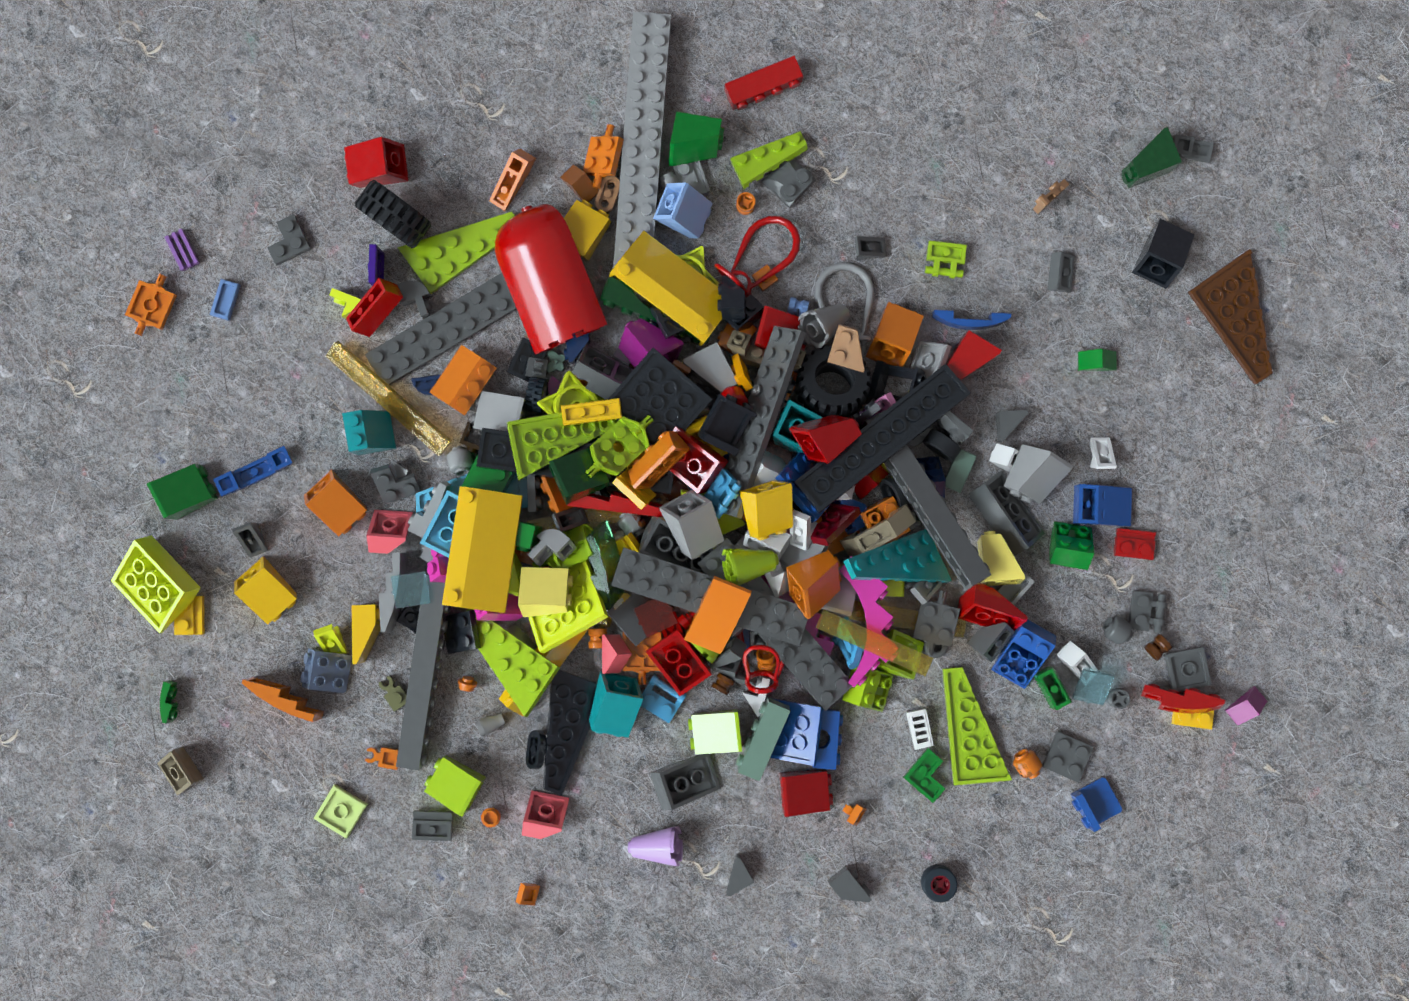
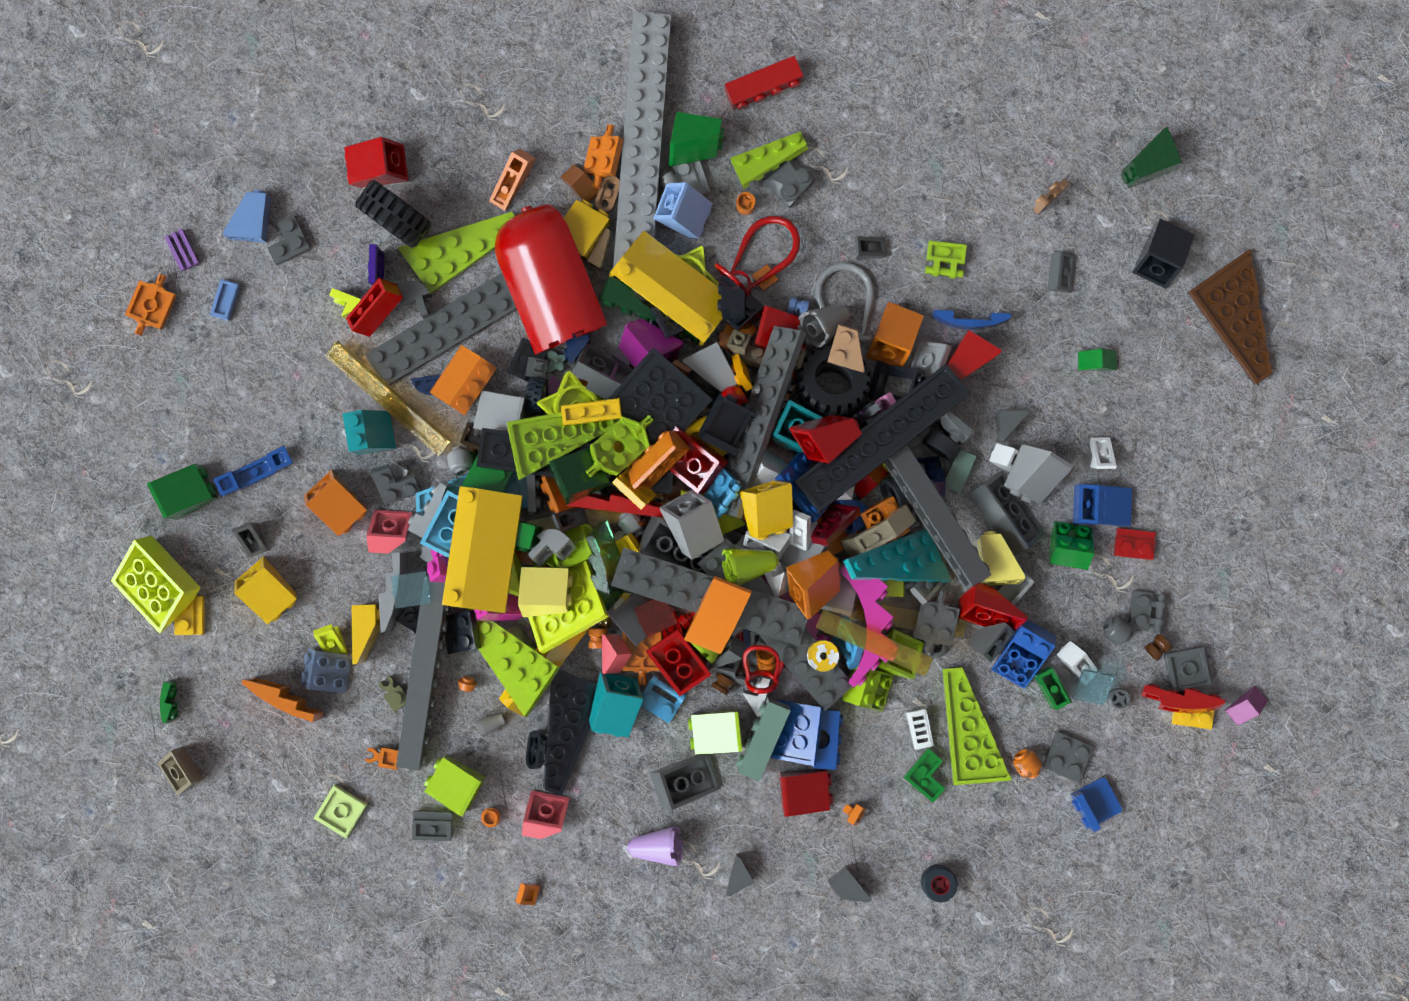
dark grey slope [1174,134,1214,163] -> none
none -> medium blue slope [223,190,271,243]
none -> tan slope [587,228,611,271]
none -> yellow piece [807,640,839,672]

